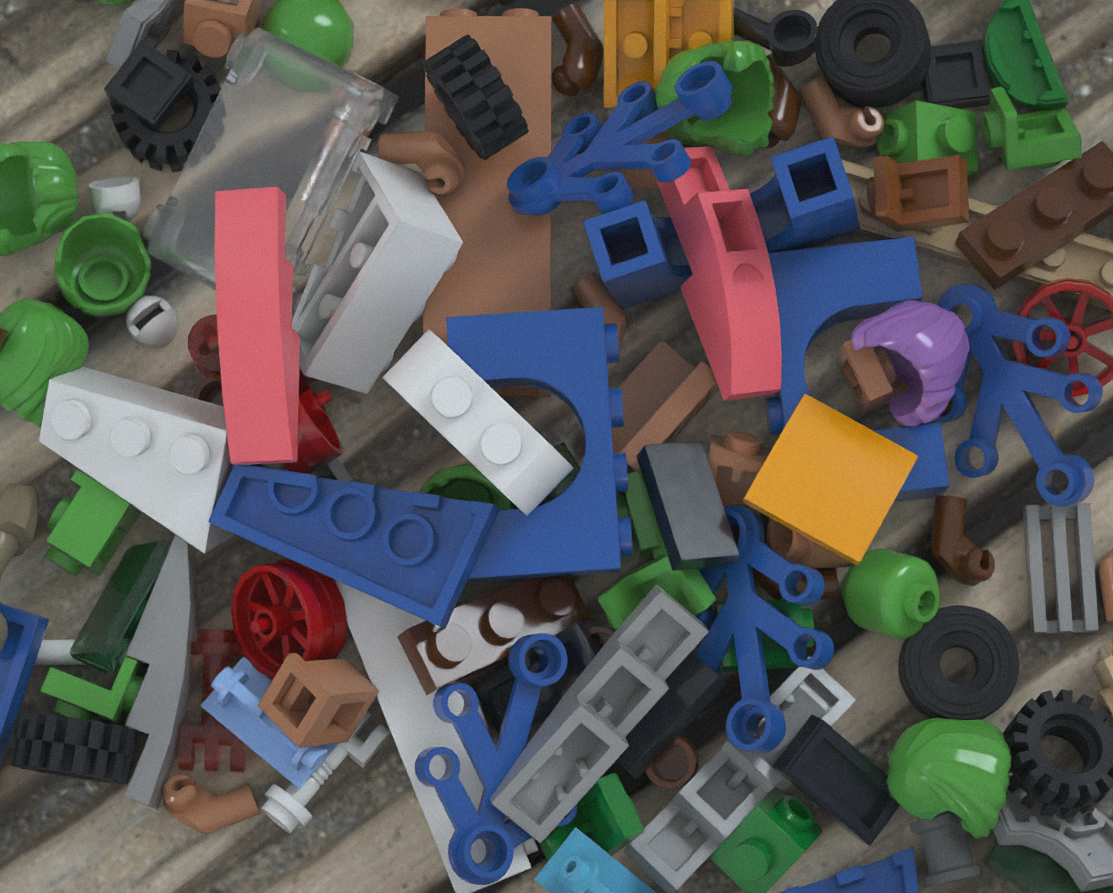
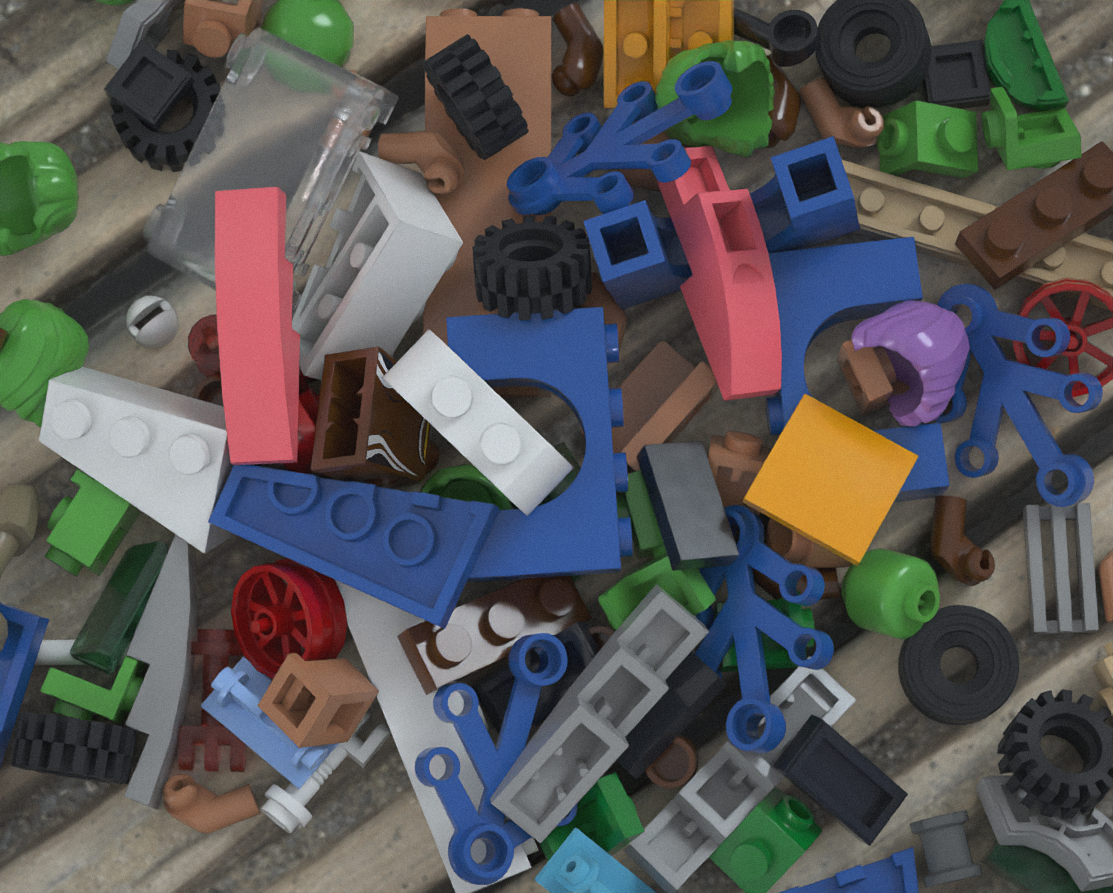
bright green hair [54,213,151,318] -> none
white hinge [88,176,141,222] -> none
dark orange bracket [867,155,969,232] -> none
bright green hair [886,718,1011,838] -> none
none -> reddish brown torso [311,346,440,488]
none -> black tyre [472,216,592,320]

